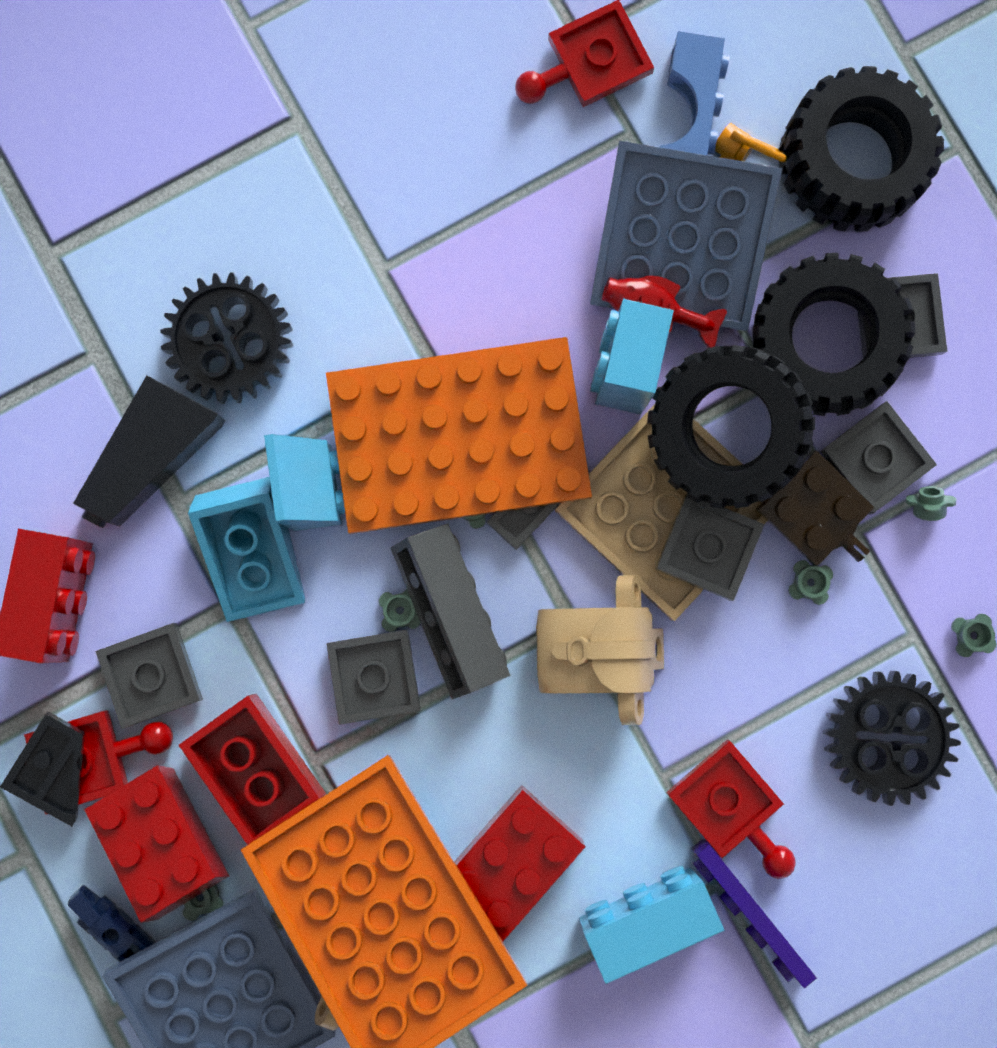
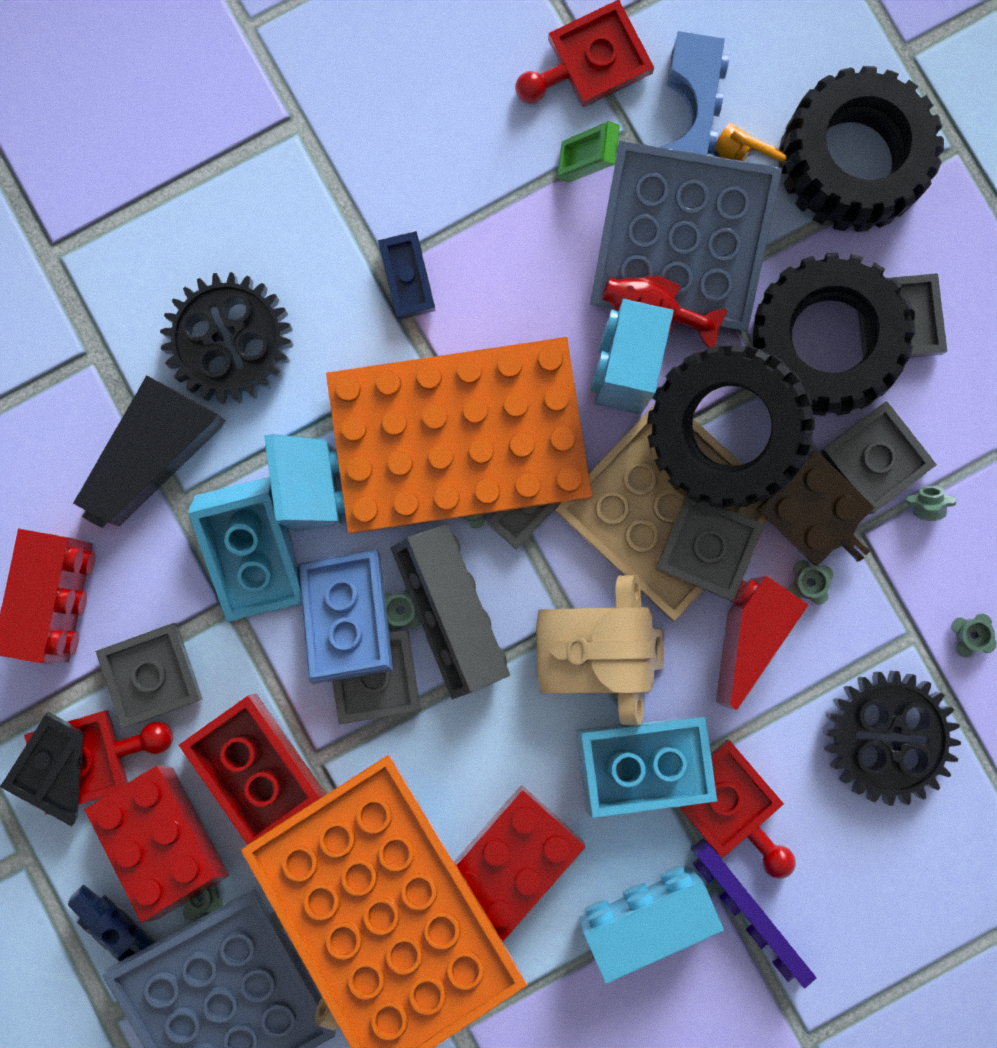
none -> medium blue tile [298,549,393,685]
none -> dark blue plate [378,231,436,320]
none -> bright green tile [557,121,620,183]
none -> medium azure slope [576,717,717,818]
none -> red slope [716,576,808,710]

